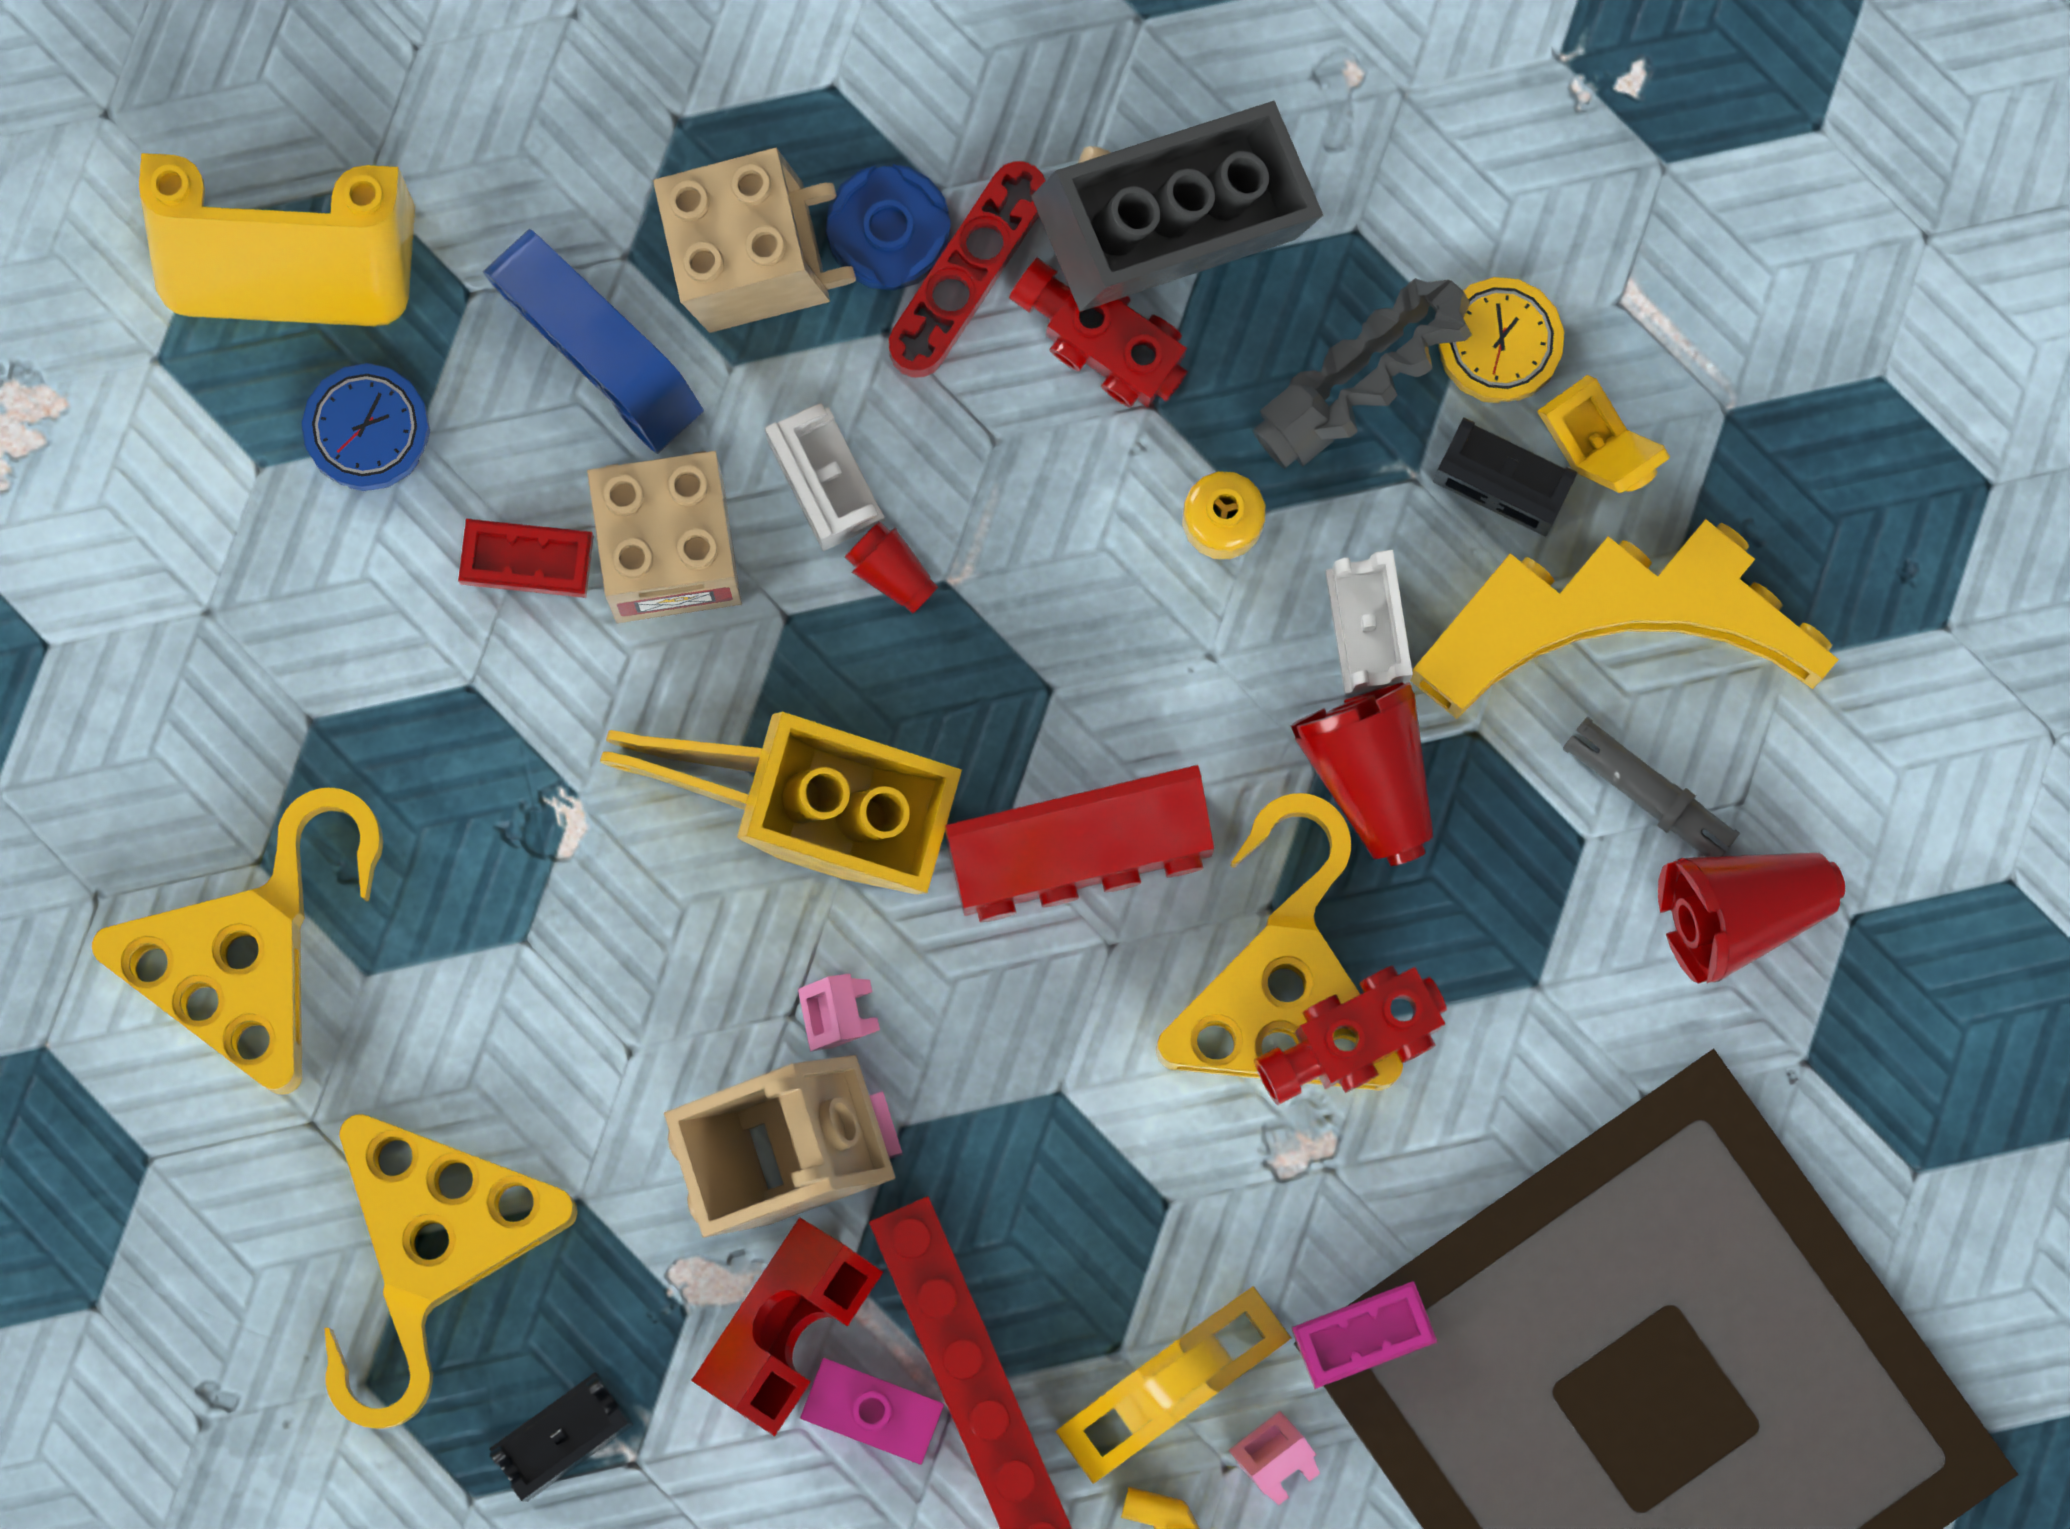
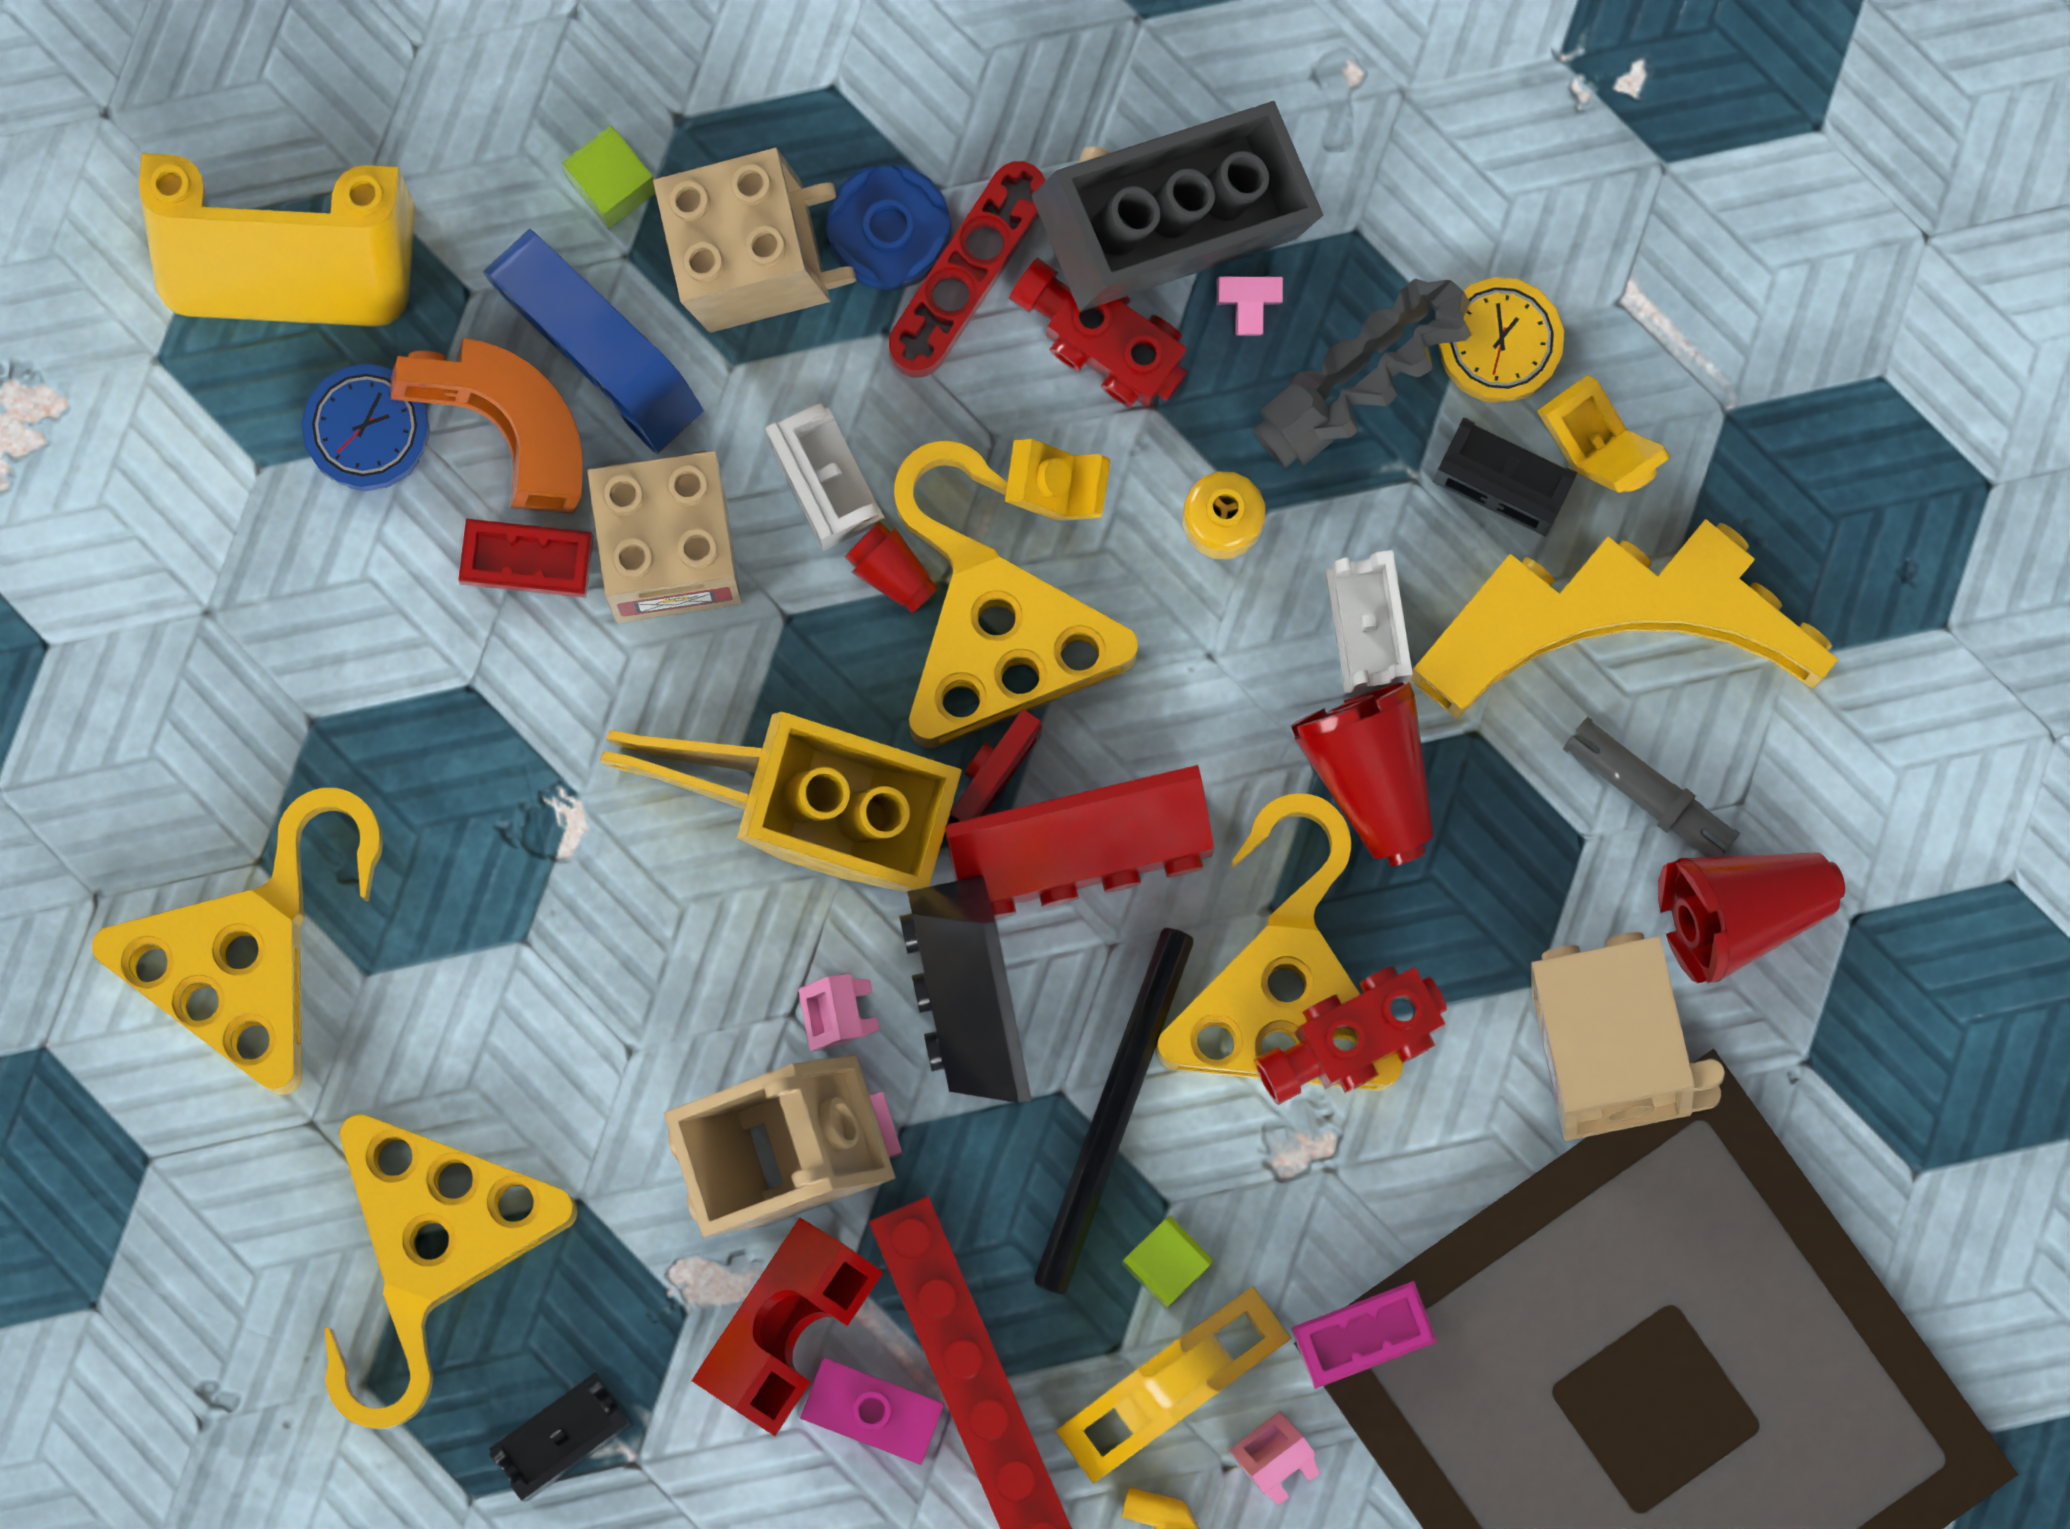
none -> orange arch [390,338,583,514]
none -> lime piece [562,125,656,230]
none -> yellow piece [894,440,1138,748]
none -> black slope [899,875,1032,1103]
none -> red plate [949,709,1042,823]
none -> yellow bracket [1005,439,1110,521]
none -> black axle [1034,927,1194,1294]
none -> lime piece [1121,1215,1215,1310]
none -> bright pink tile [1216,277,1283,336]
none -> tan container [1531,932,1724,1141]

